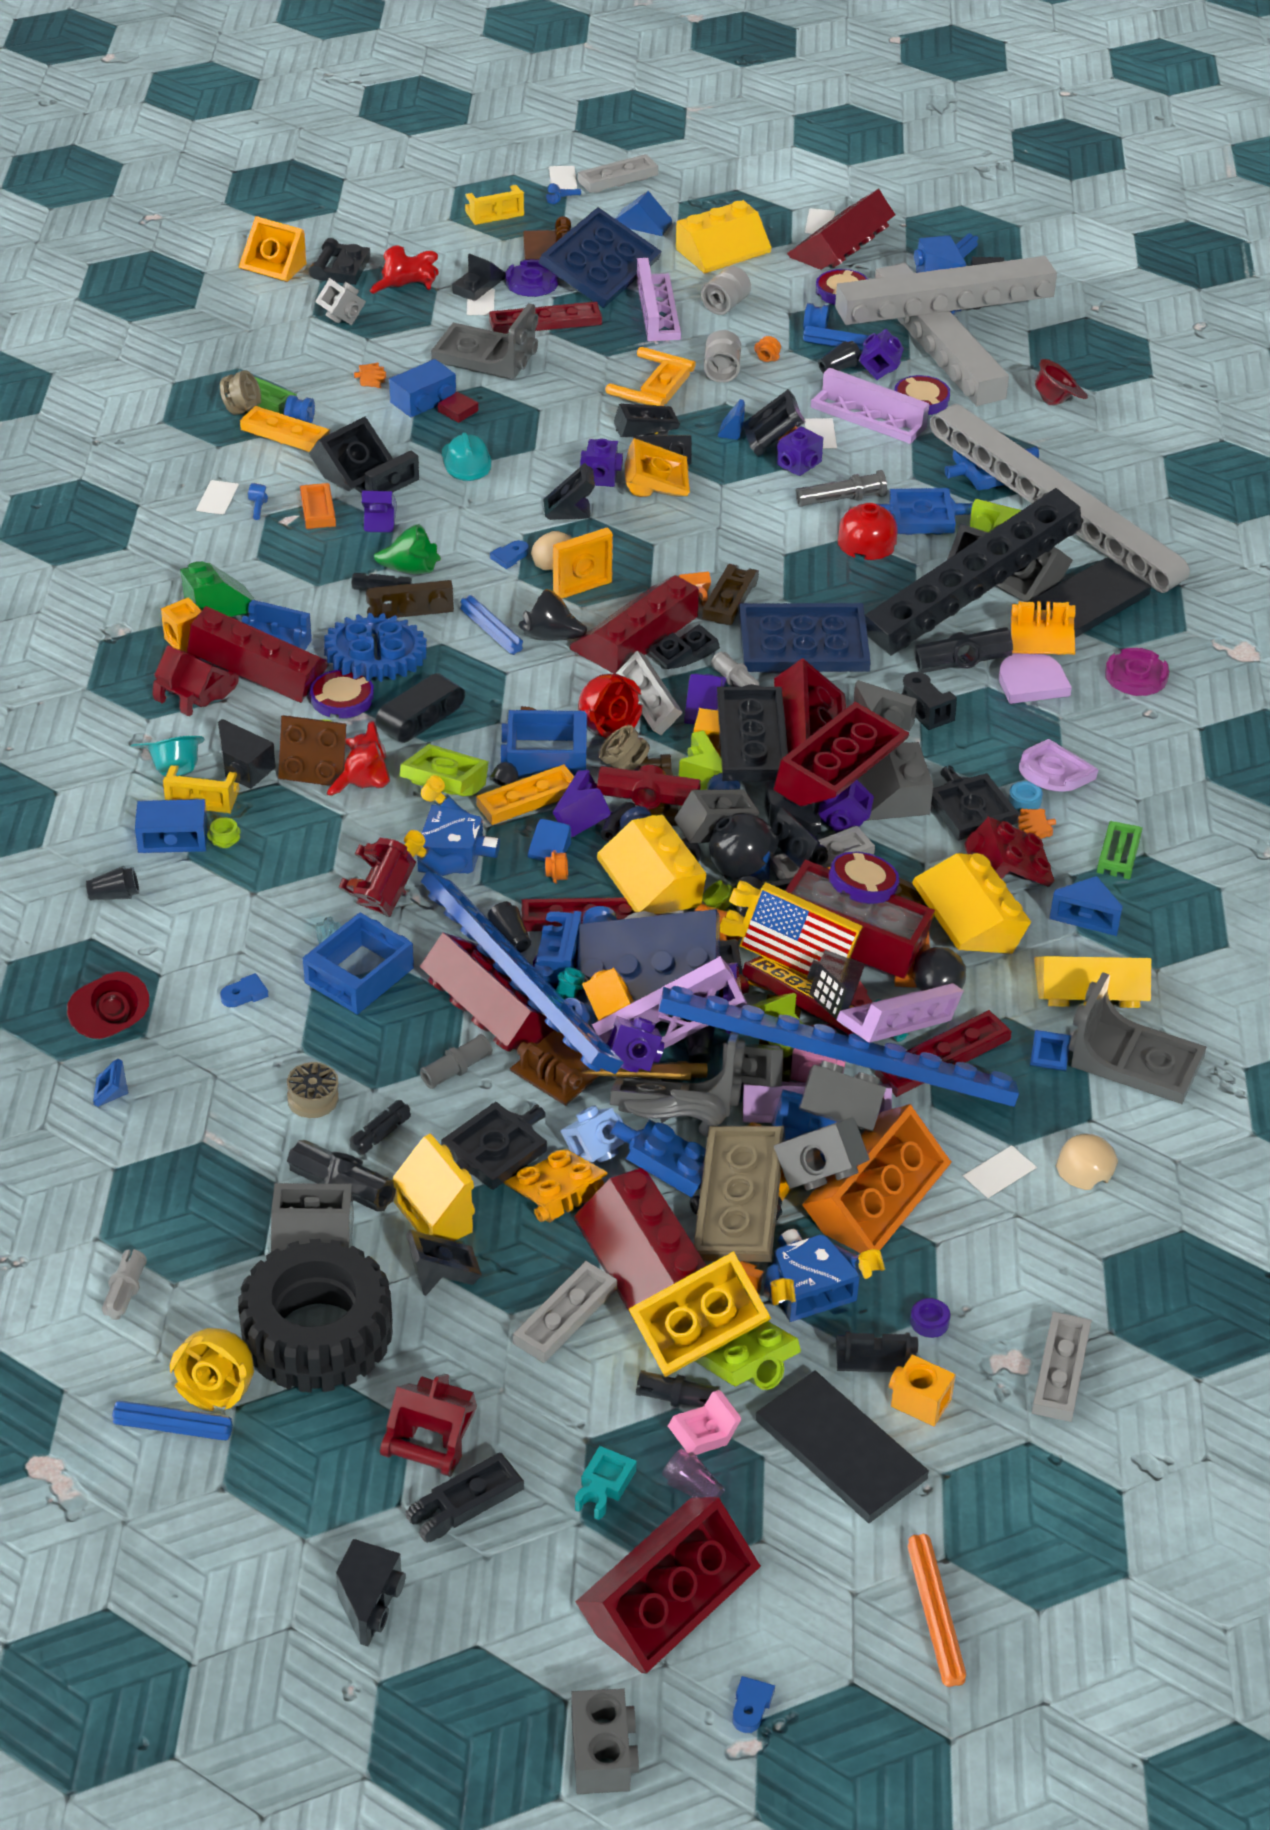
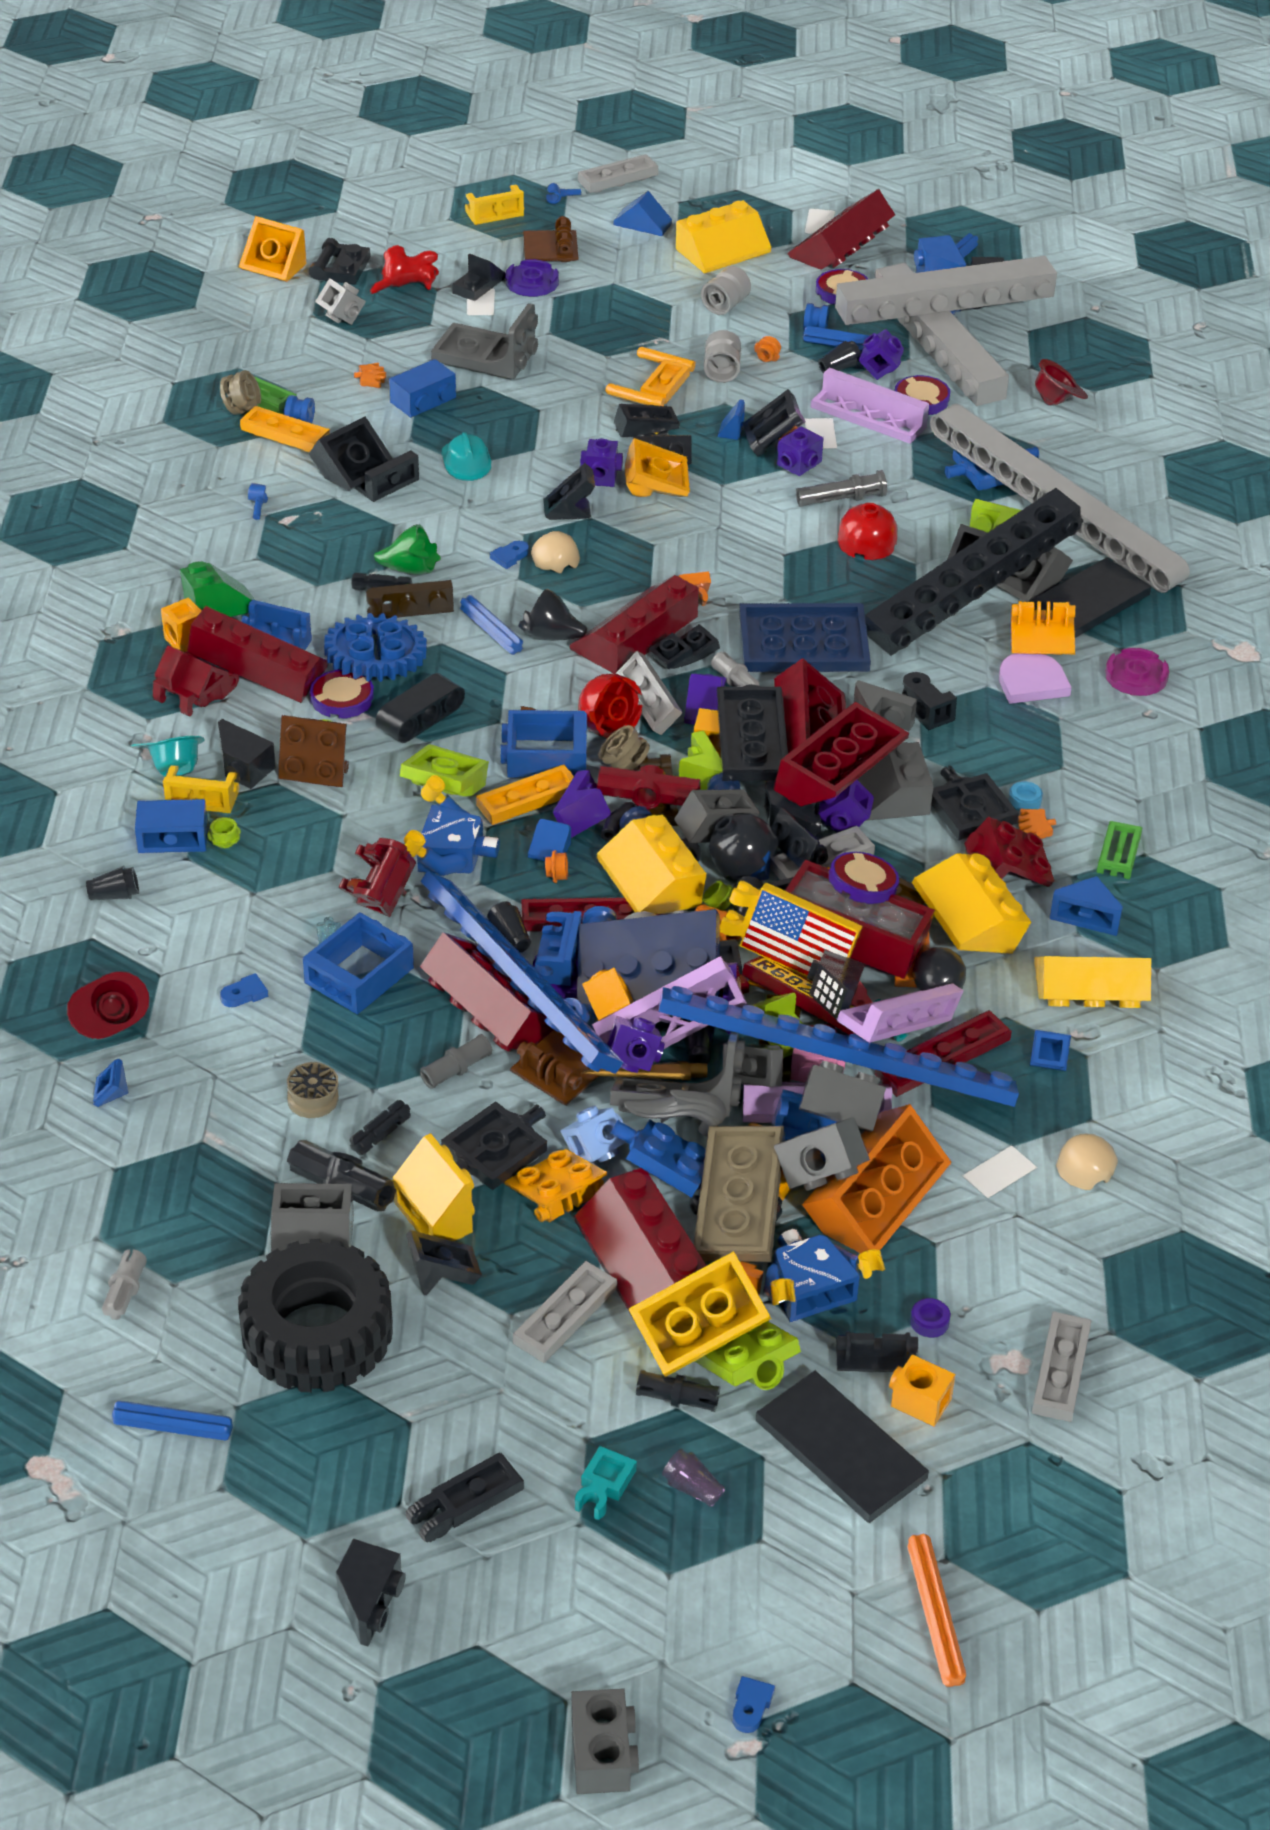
yellow cylinder [169,1328,254,1411] -> none
white sticker [196,480,239,515] -> none
orange tile [300,483,336,529] -> none
red animal [327,721,390,796] -> none
dark purple slope [361,491,397,532] -> none
dark red piece [380,1374,477,1477] -> none
dark red tile [438,392,479,423] -> none
dark red tile [489,302,602,334] -> none
black hinge [489,762,518,787] -> none
dark blue plate [538,207,662,308] -> none
white sticker [549,166,577,189] -> none
light orange plate [553,527,613,599] -> none
teal pin [556,967,585,999] -> none
dark red slope [575,1497,761,1674] -> none
lavender fence [637,258,681,341] -> none
bright pink bracket [668,1390,741,1457] -> none
dark brown plate [702,563,759,625] -> none
blue plate [877,488,973,535] -> none
black piece [914,627,1013,673] -> none
lavender tile [1019,739,1099,792] -> none
dark grey bracket [1069,972,1207,1104] -> none

